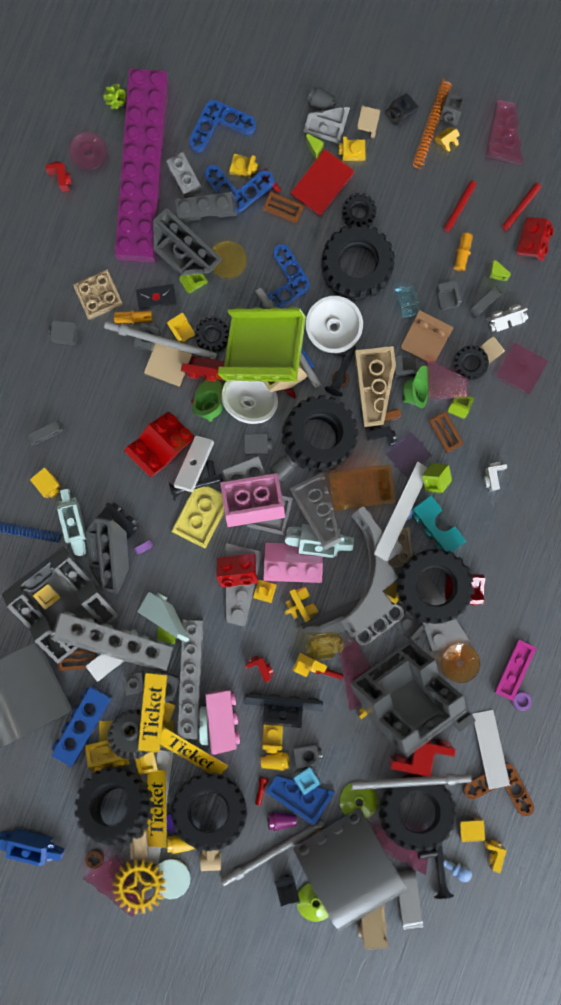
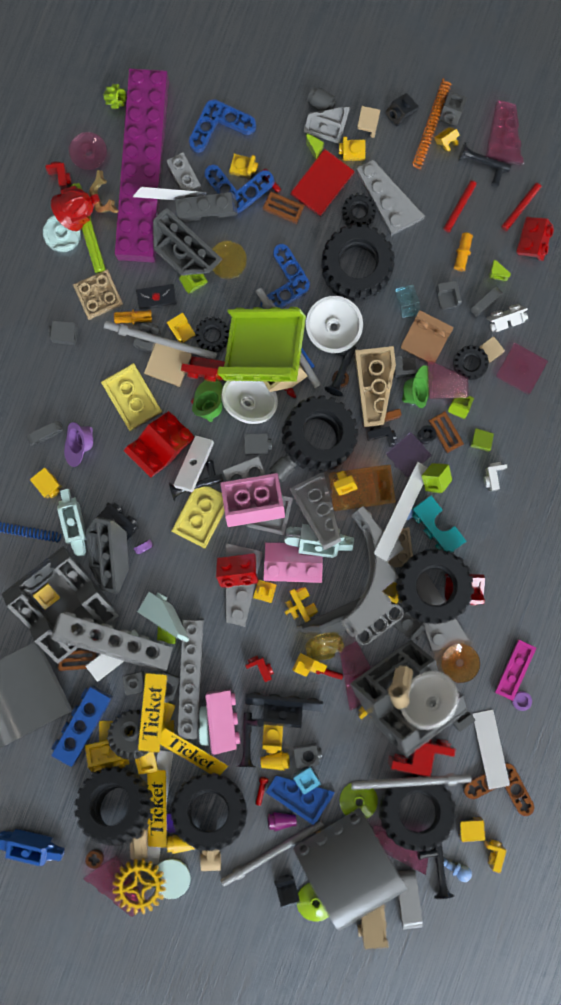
none -> light aqua tile [43,216,81,252]
none -> red helmet [51,170,118,231]
none -> medium lavender piece [64,422,93,467]
none -> lime axle [70,183,105,273]
none -> light yellow tile [101,363,163,431]
none -> white sticker [133,187,208,200]
none -> black piece [236,712,264,767]
none -> yellow tile [334,470,358,496]
none -> light grey wing [356,160,425,236]
none -> tan piece [388,666,413,709]
none -> white dish [401,671,458,729]
none -> black bush [417,425,436,444]
none -> black piece [458,142,512,187]
none -> lime slope [470,428,494,452]

